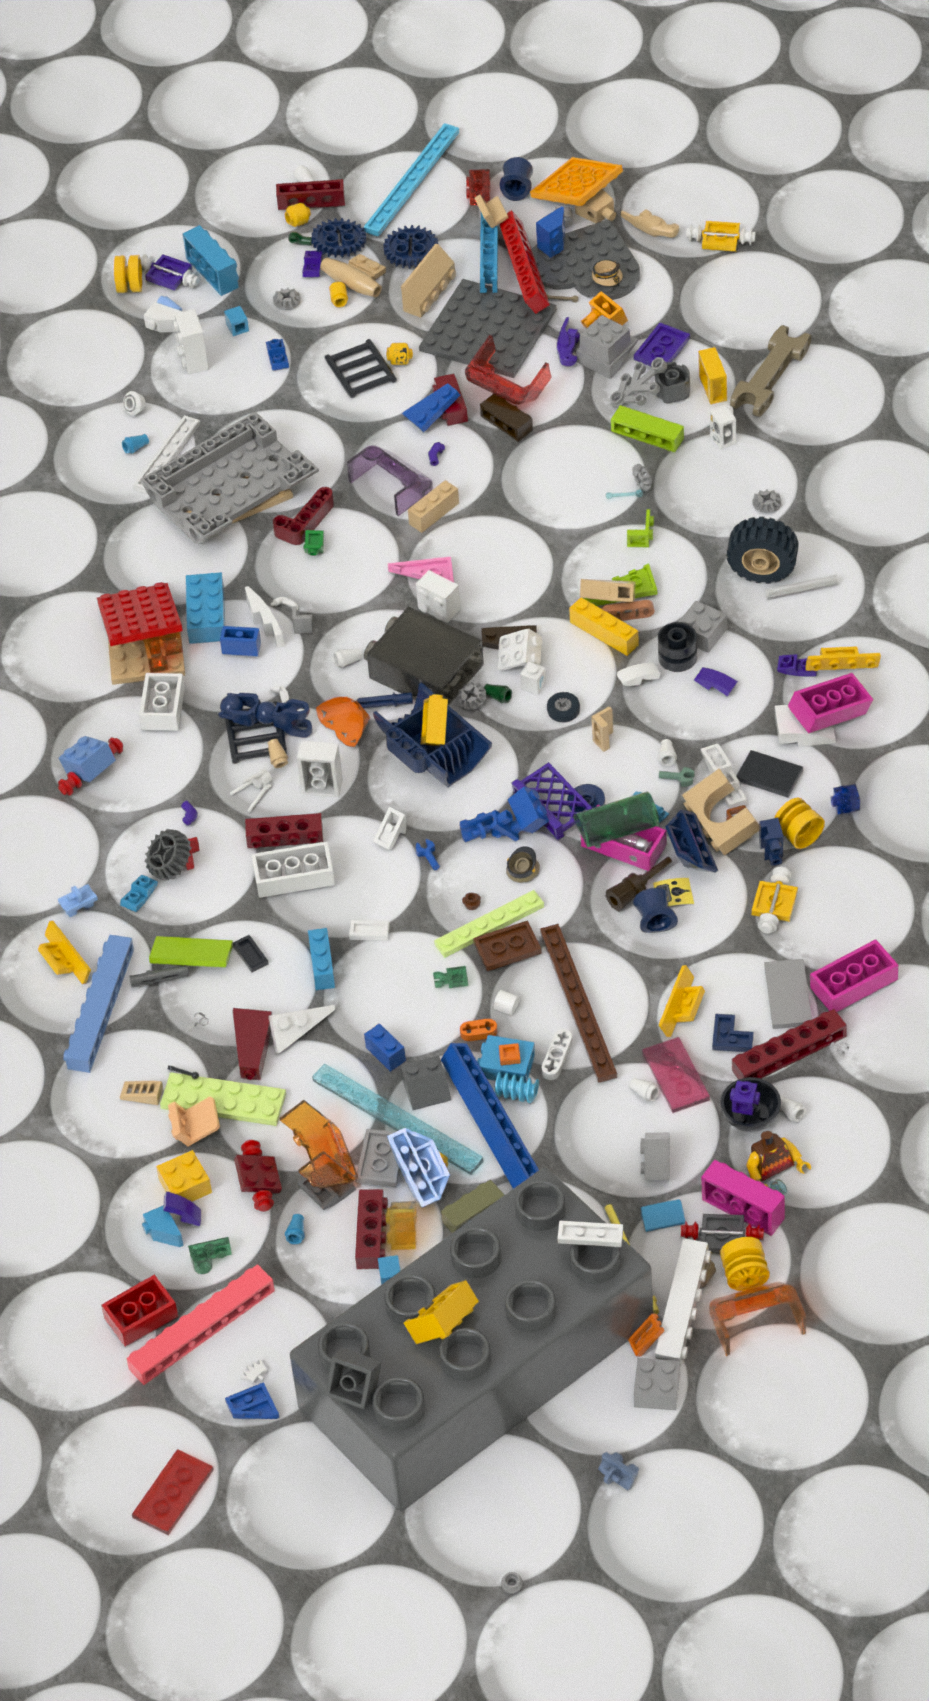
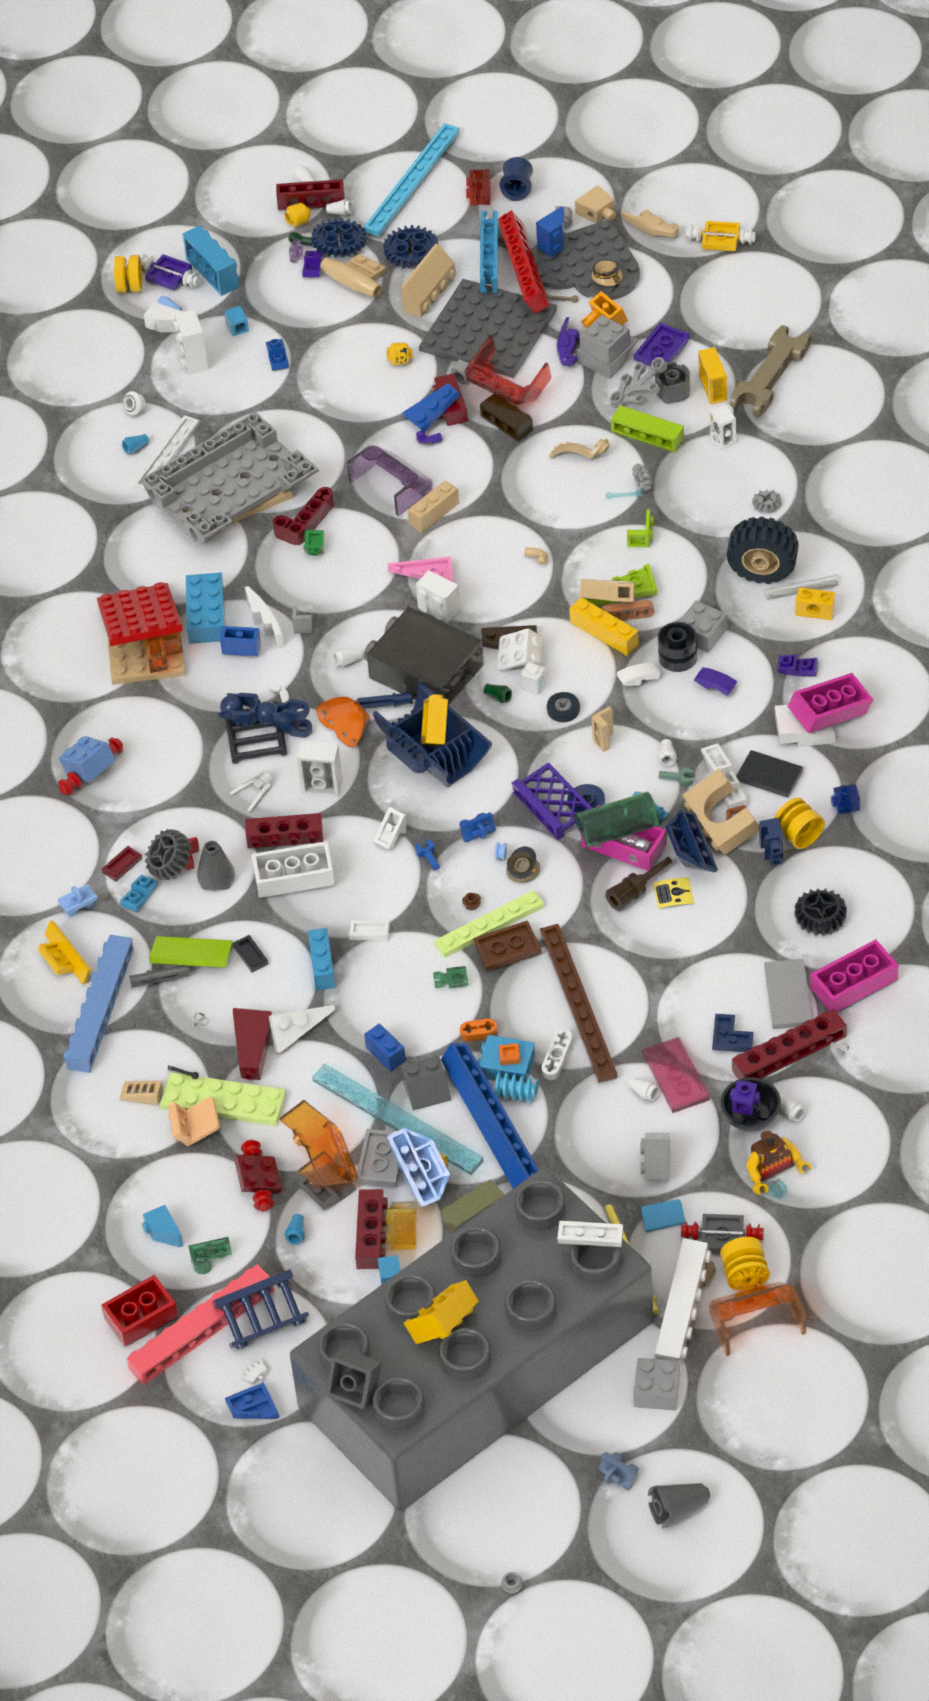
clear red tile [132,1449,214,1536] -> none
white brick [139,673,185,731] -> none
yellow brick [156,1150,212,1202] -> none
dark purple slope [163,1191,201,1226] -> none
dark purple arm [181,801,198,826] -> none
tan cone [267,739,288,768] -> none
white piece [271,597,298,610] -> none
light grey gear [273,288,301,309] -> none
black bar [324,339,397,398] -> none
yellow brick [329,282,348,307] -> none
dark purple arm [428,442,445,466] -> none
light grey gear [456,682,486,710] -> none
tan panel [475,195,509,228] -> none
blue hips [490,810,522,842] -> none
white brick [494,990,521,1016] -> none
blue brick [507,787,549,834] -> none
light orange plate [530,157,623,206] -> none
orange tile [628,1314,665,1357] -> none
dark blue hat [633,888,678,933] -> none
yellow bracket [659,965,705,1037] -> none
dark pink brick [701,1160,785,1236] -> none
yellow plate [751,866,798,934] -> none
yellow bracket [805,646,881,671] -> none
none -> dark red tile [102,846,142,882]
none -> dark grey cone [197,841,235,890]
none -> dark blue fence [212,1269,309,1350]
none -> clear purple plate [289,238,304,263]
none -> white cone [326,199,352,216]
none -> dark purple arm [416,431,443,445]
none -> light grey plate [451,359,474,384]
none -> light blue bush [495,842,507,860]
none -> tan arm [525,547,548,564]
none -> tan plant [549,438,610,459]
none -> dark grey cone [648,1483,710,1528]
none -> black gear [794,888,847,936]
none -> yellow brick [795,587,835,620]

